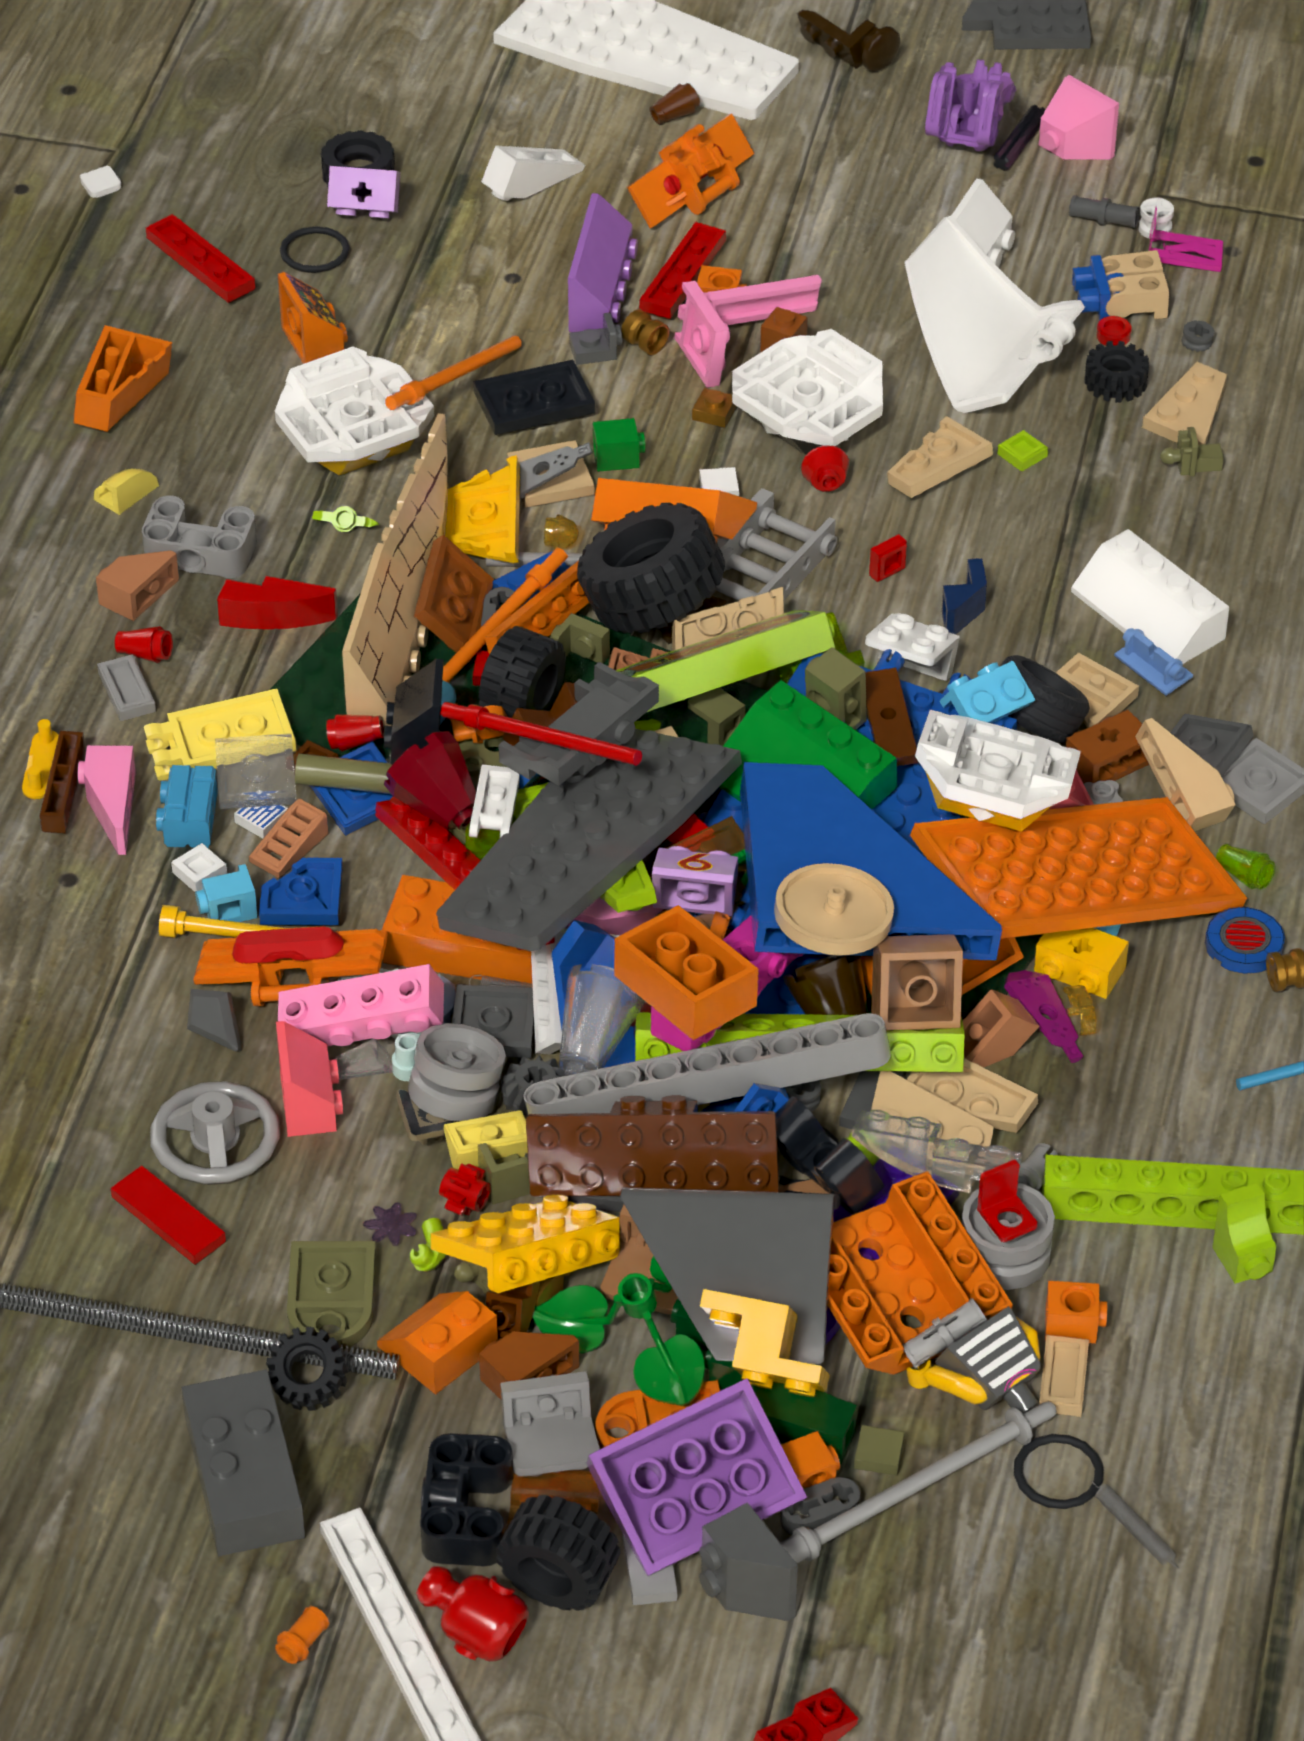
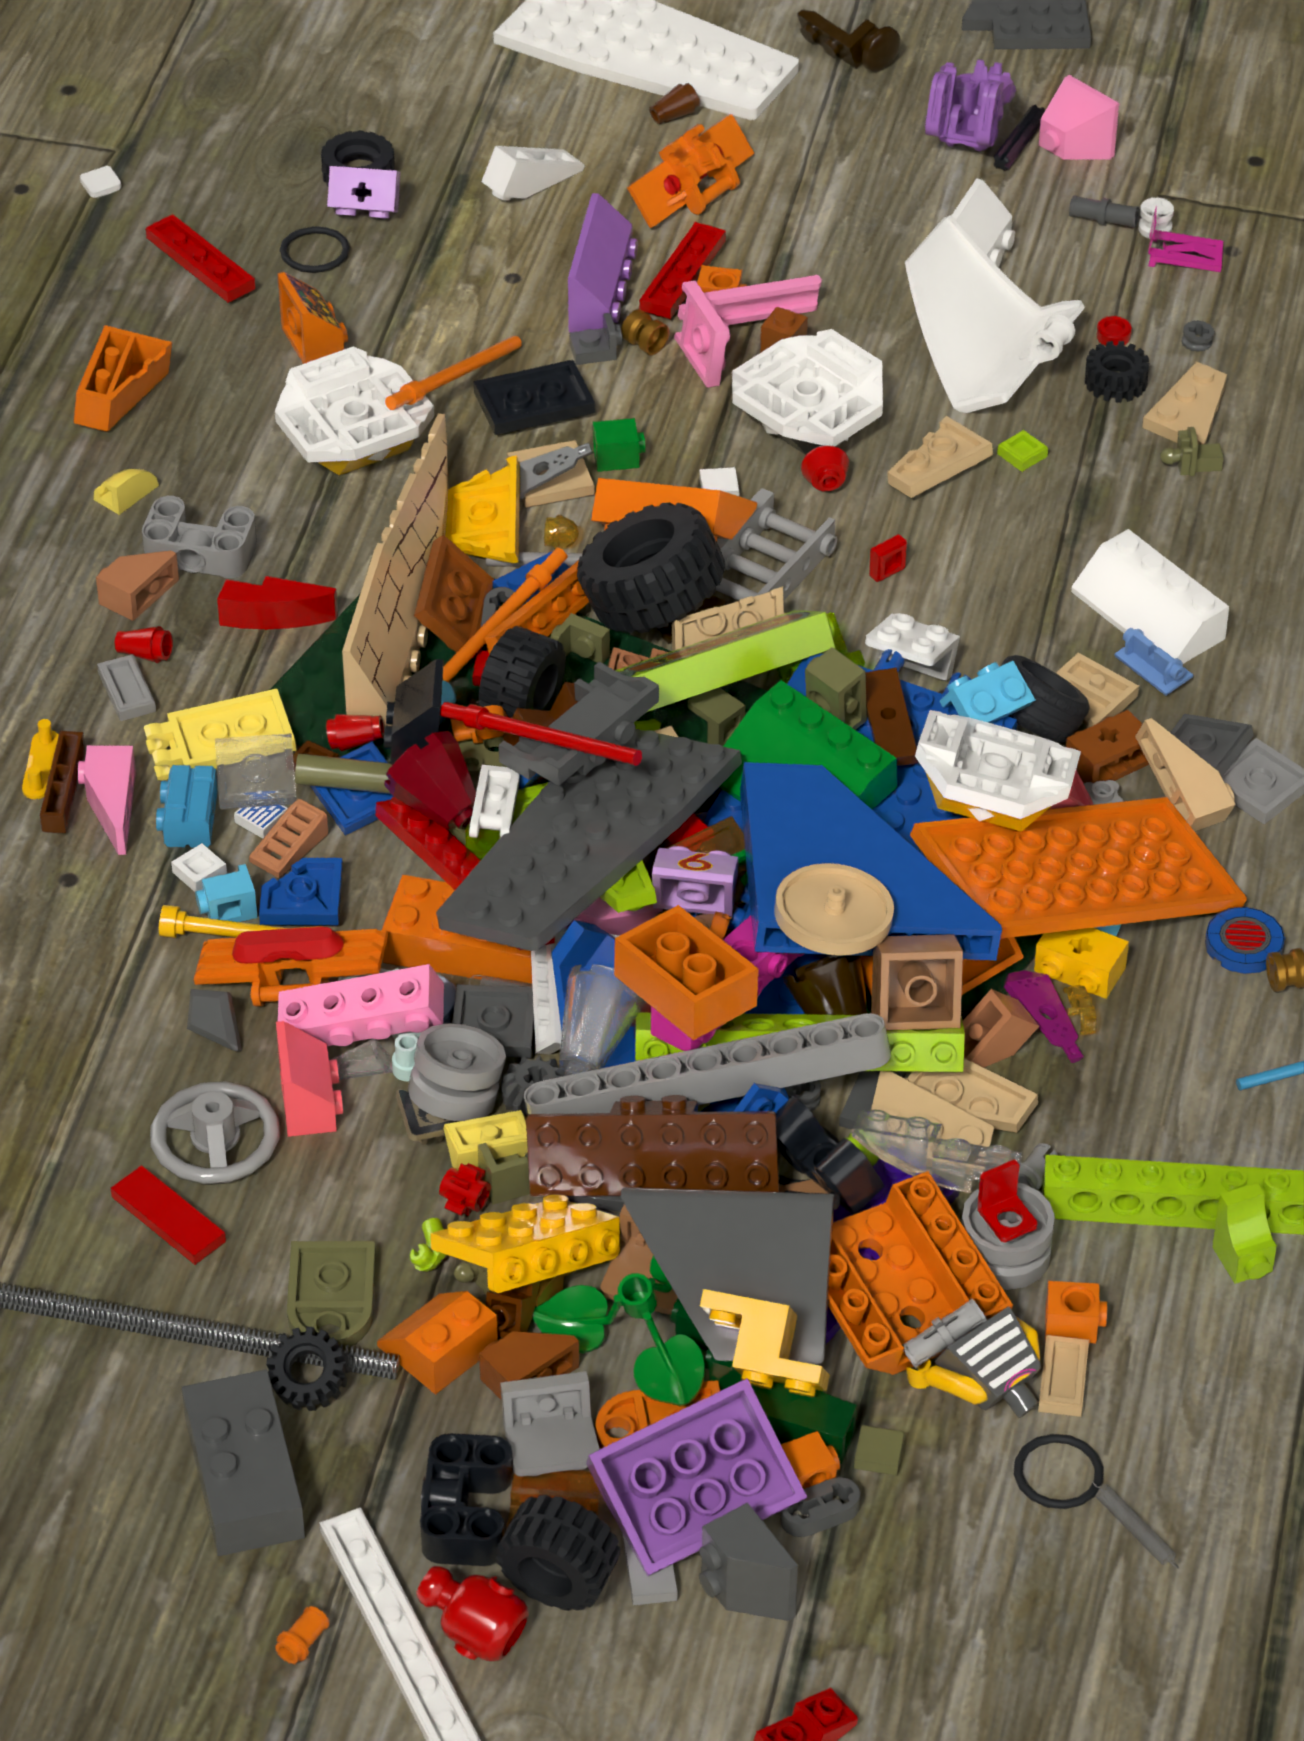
lime piece [312,506,379,533] -> none
clear purple plant [363,1202,417,1246] -> none
pearl gold plate [692,388,737,428] -> none
light grey bar [780,1401,1057,1564] -> none
dark blue slope [941,558,987,635] -> none
tan hips [1072,250,1169,321] -> none
clear neon green cone [1216,844,1276,889] -> none

